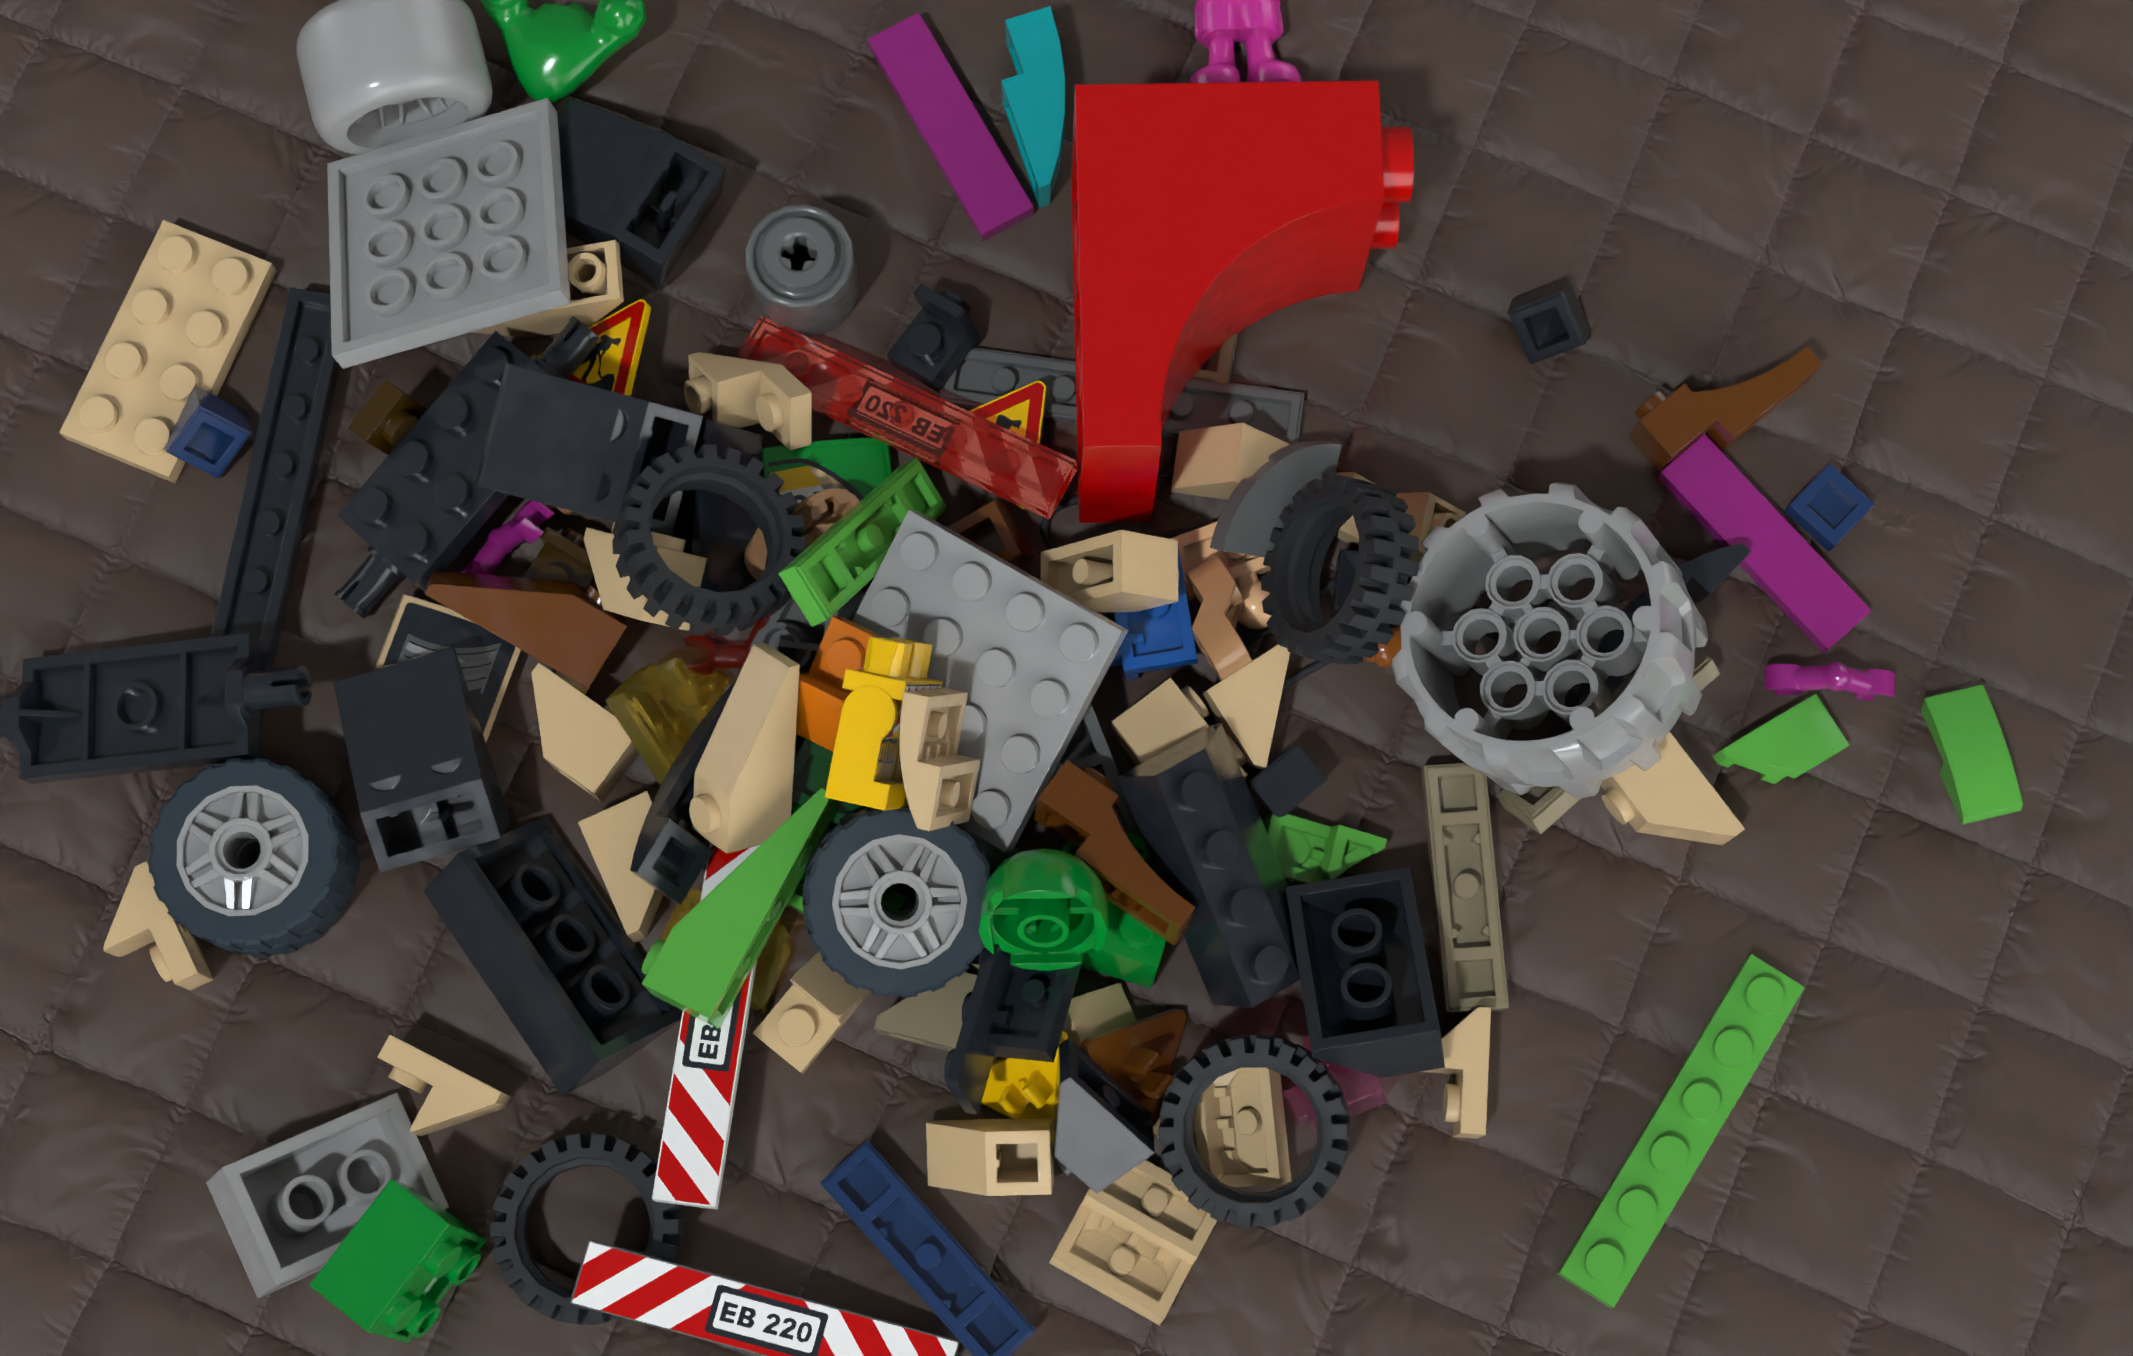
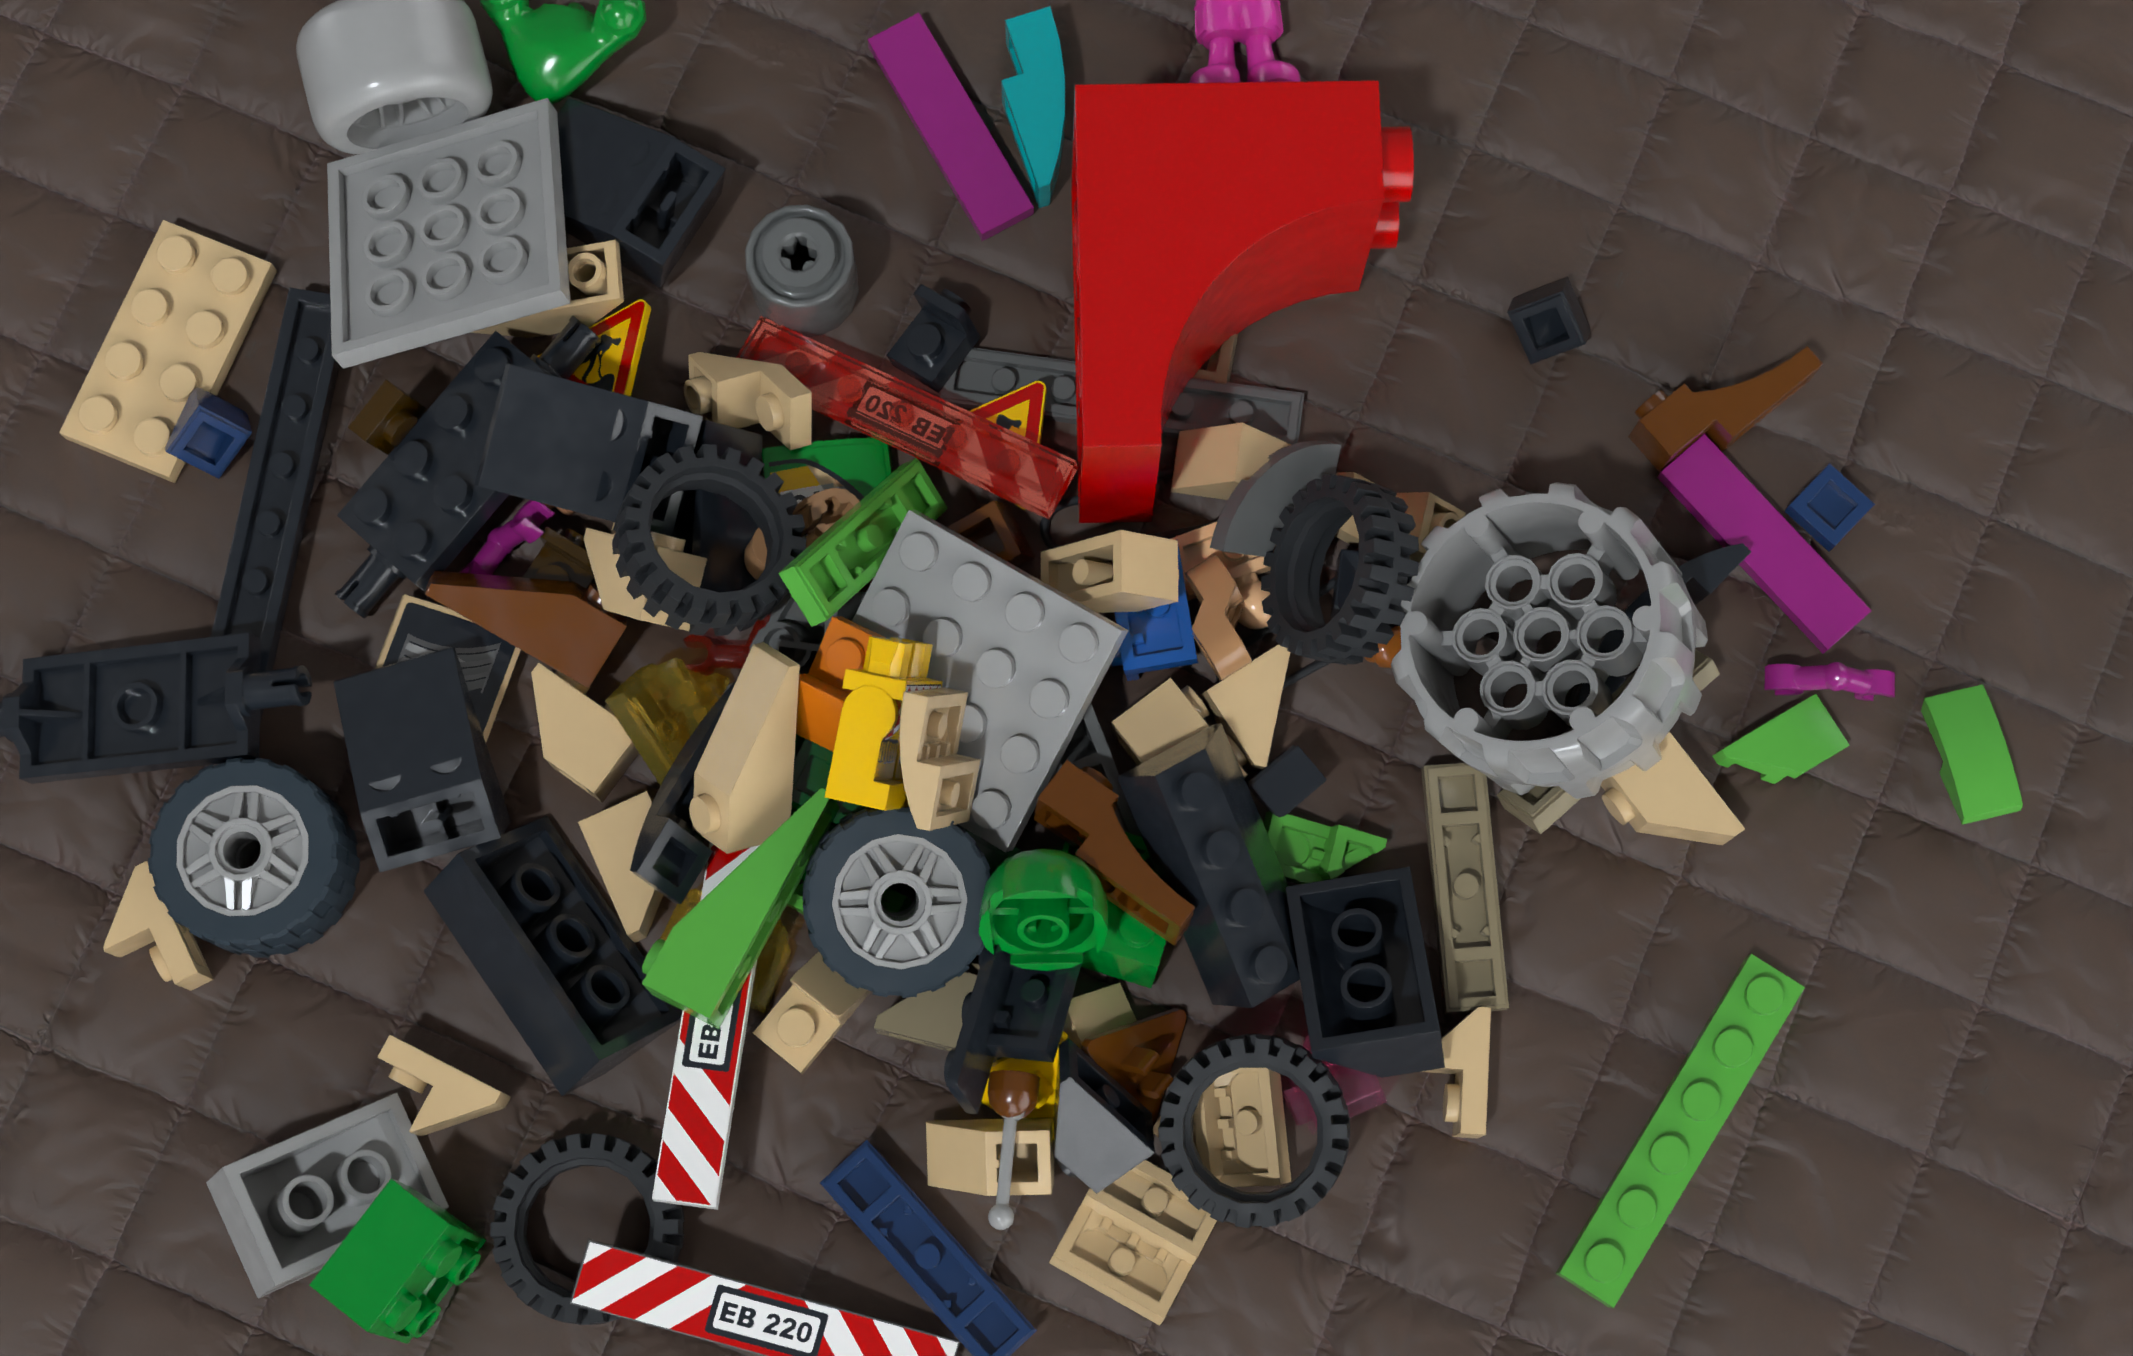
none -> hinge [987,1070,1040,1230]

